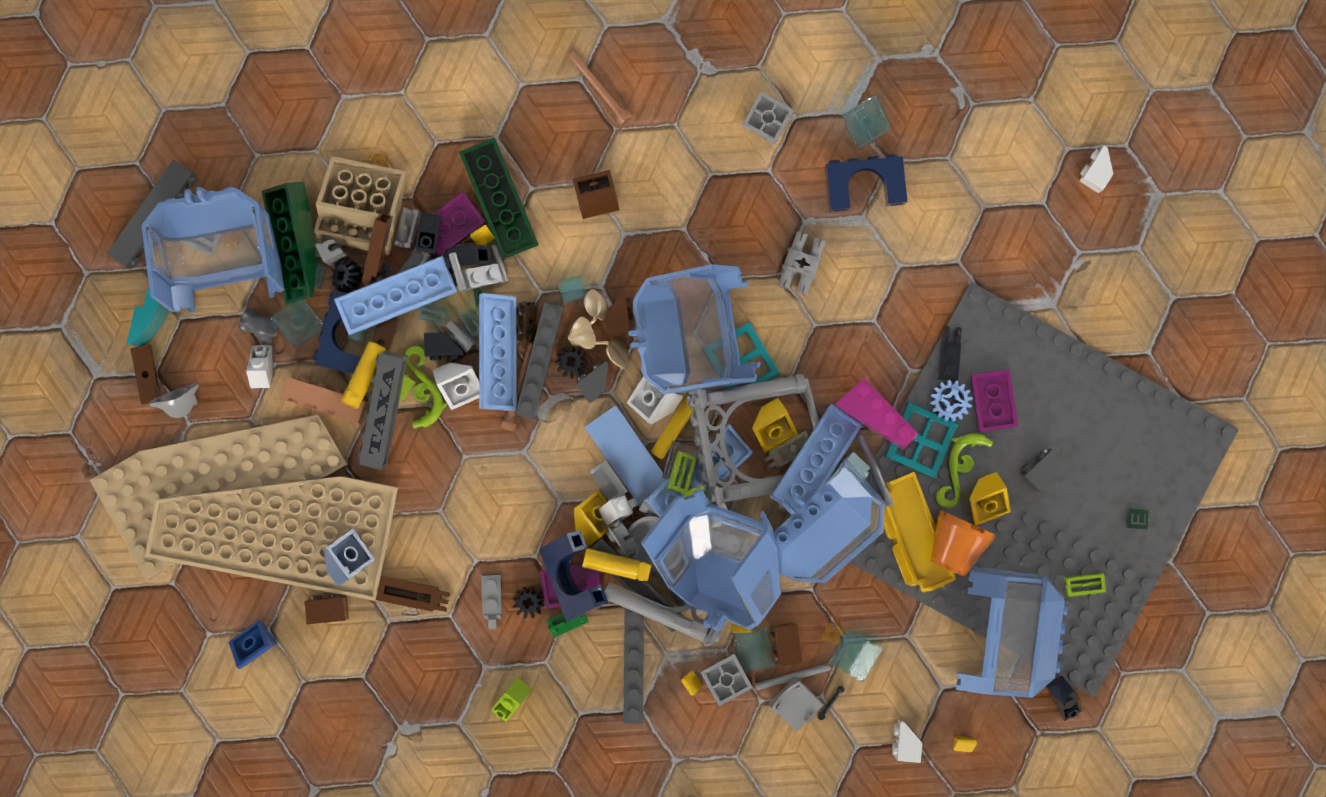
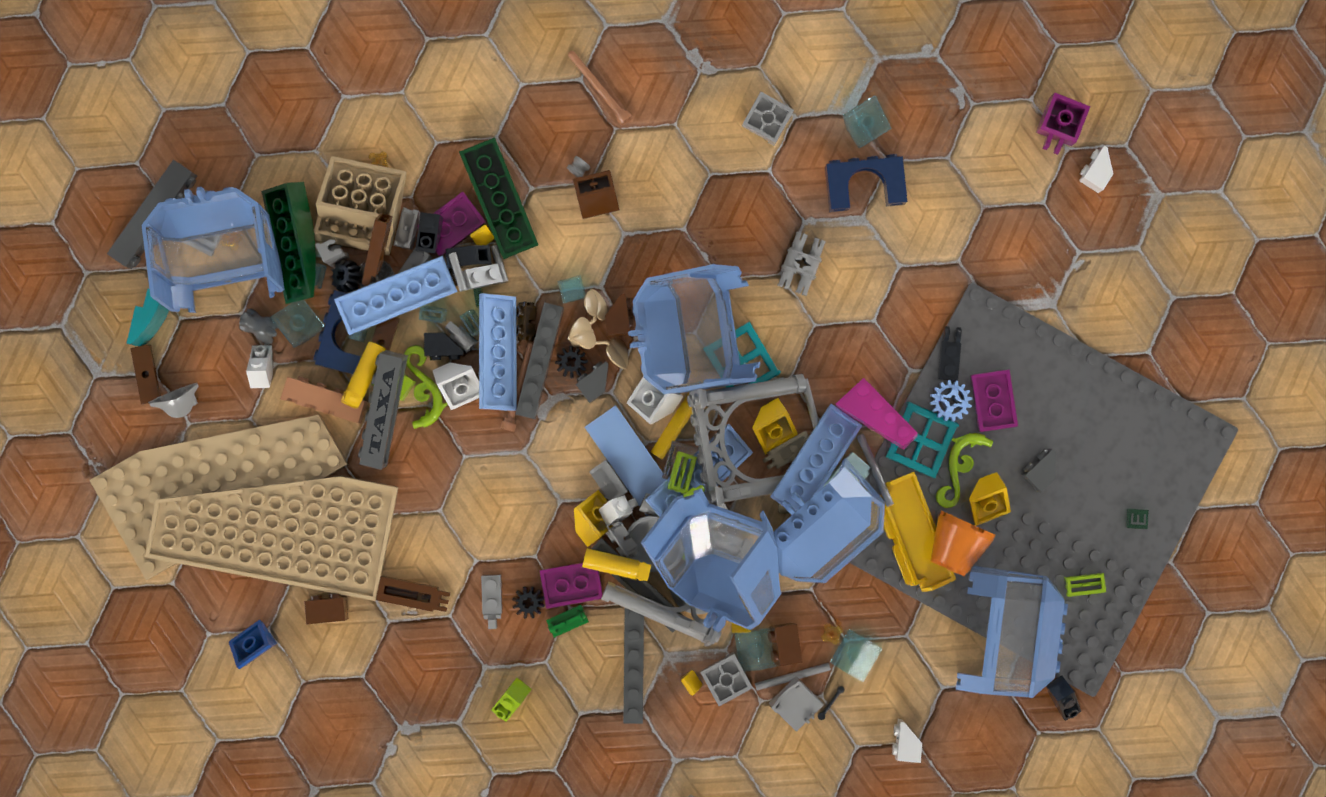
sand blue slope [324,529,375,586] -> none
dark blue arch [539,530,609,622] -> none
yellow slope [953,736,977,752] -> none
none -> light grey wheel [566,156,591,178]
none -> magenta hinge [1036,93,1091,155]

